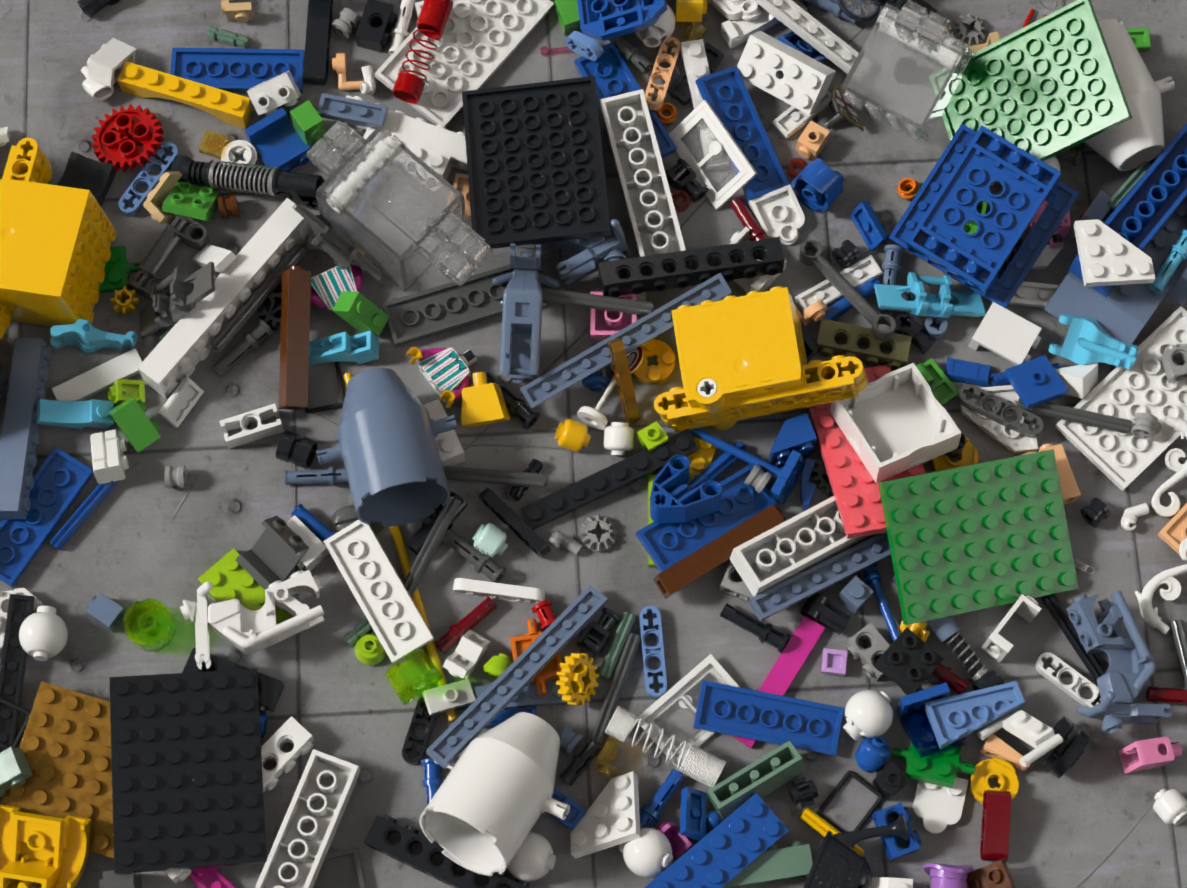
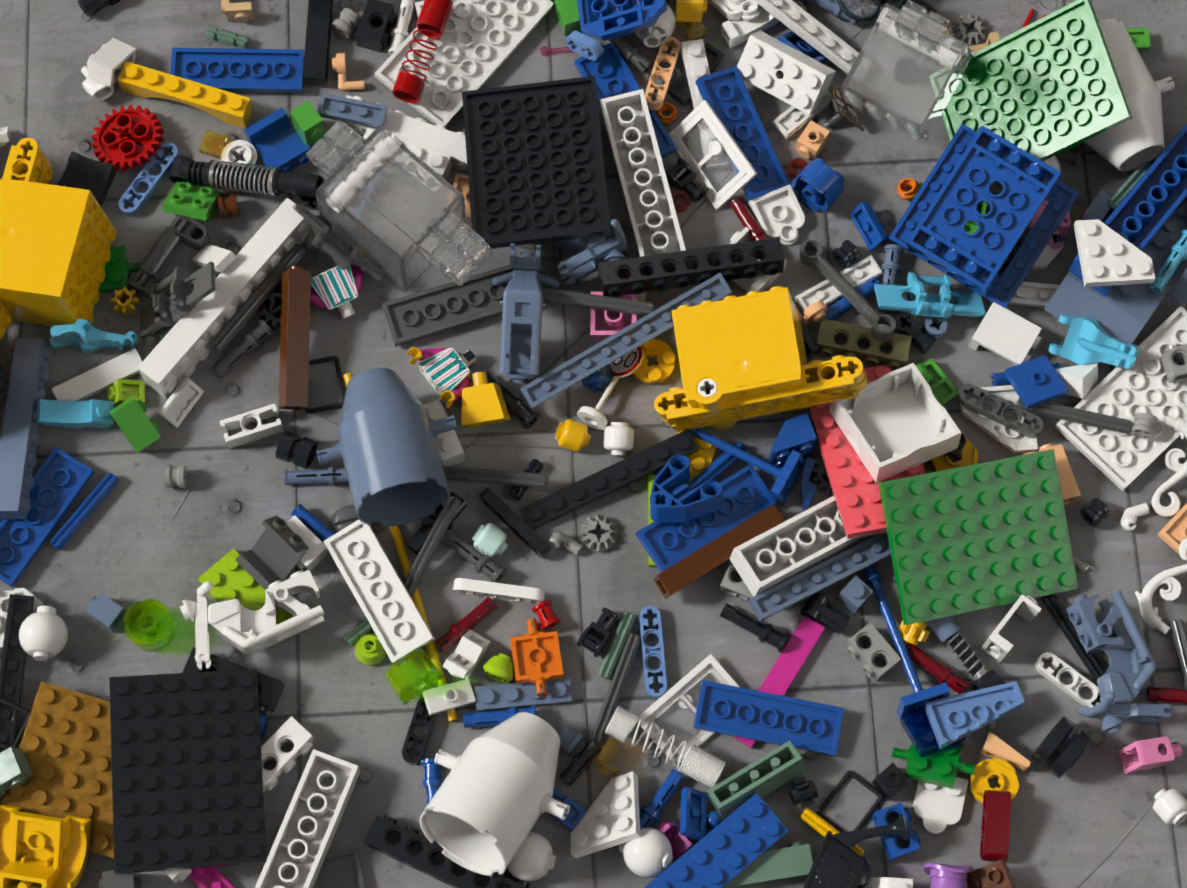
white brick [90,429,129,484] -> none
tan bracket [143,171,182,223] -> none
white brick [247,70,301,116] -> none
medium azure slope [309,330,379,366] -> none
bright green brick [332,291,389,336] -> none
white arm [360,65,376,95] -> none
sand blue plate [426,585,608,769] -> none
yellow gear [556,653,599,706] -> none
pearl gold beam [608,338,640,424] -> none
lime bracket [637,421,668,451] -> none
light grey wheel [744,464,772,493] -> none
lavender plate [821,648,847,676] -> none
white brick [843,690,893,741] -> none
blue head [855,736,891,773] -> none
black brick [873,628,944,695] -> none
blue tile [944,357,992,387] -> none
white plate [977,709,1063,767] -> none

